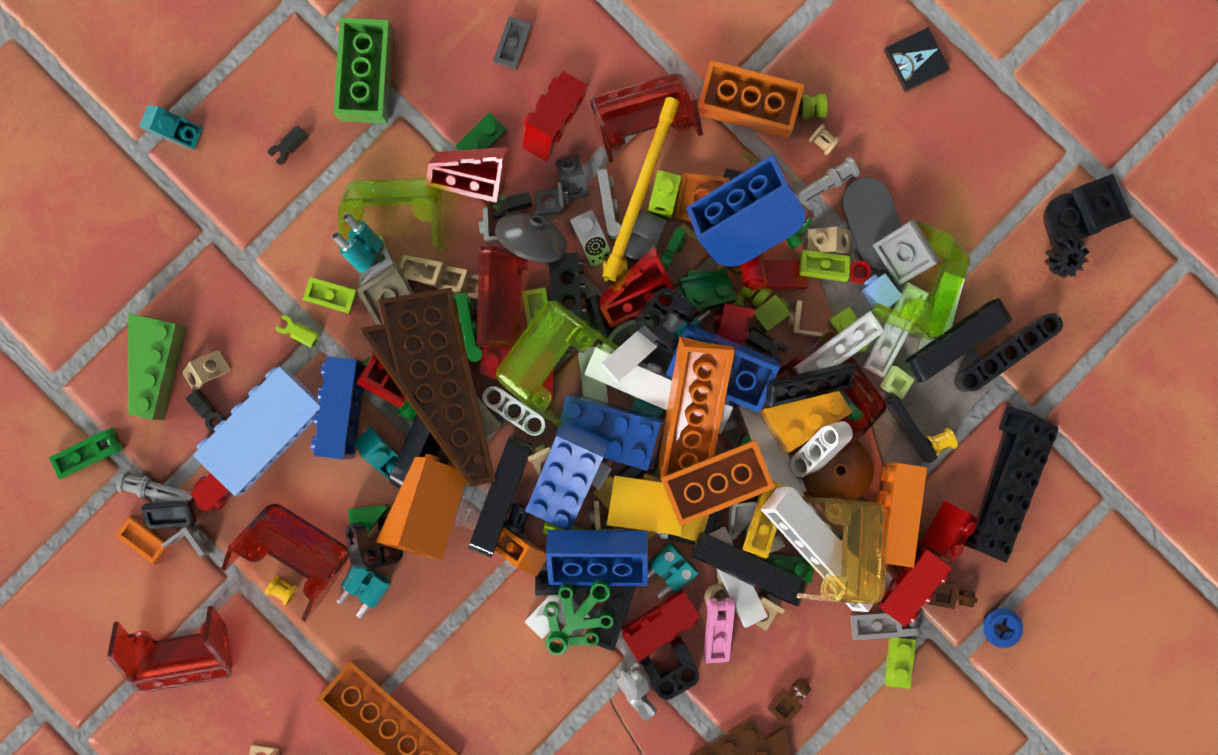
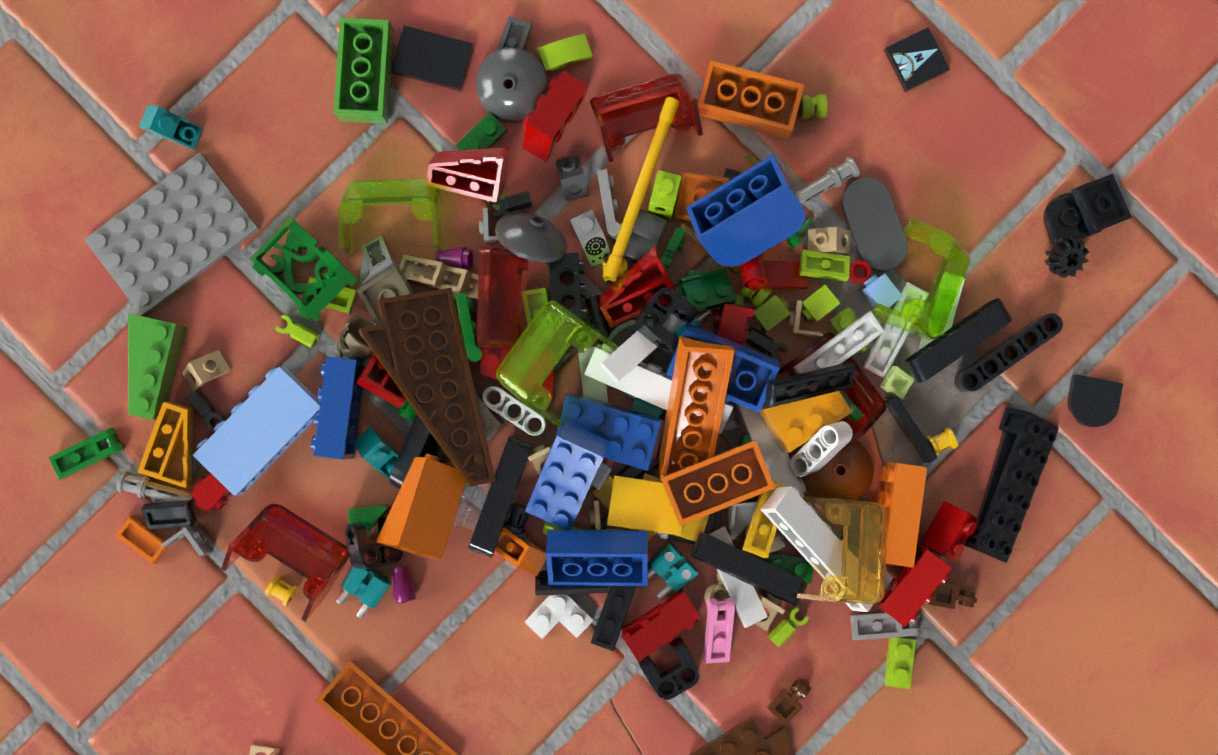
clear red windscreen [107,606,232,692] -> none
pearl dark grey bar [267,125,309,165] -> none
teal piece [332,213,383,273] -> none
dark grey bracket [535,182,569,215] -> none
green plant [544,579,614,655] -> none
light grey animal [616,662,657,721] -> none
tan bush [808,124,840,156] -> none
light grey tile [873,219,940,286] -> none
blue gear [983,608,1023,648] -> none
none -> light grey plate [84,152,260,316]
none -> light orange wedge [137,401,194,488]
none -> green fence [250,216,358,322]
none -> dark tan helmet [336,316,377,361]
none -> black tile [391,25,474,91]
none -> magenta cone [393,566,417,604]
none -> magenta cone [436,247,473,270]
none -> dark grey dish [476,47,548,122]
none -> lime slope [536,34,593,72]
none -> lime bar [768,606,808,648]
none -> lime brick [801,284,840,324]
none -> black tile [1067,374,1123,427]

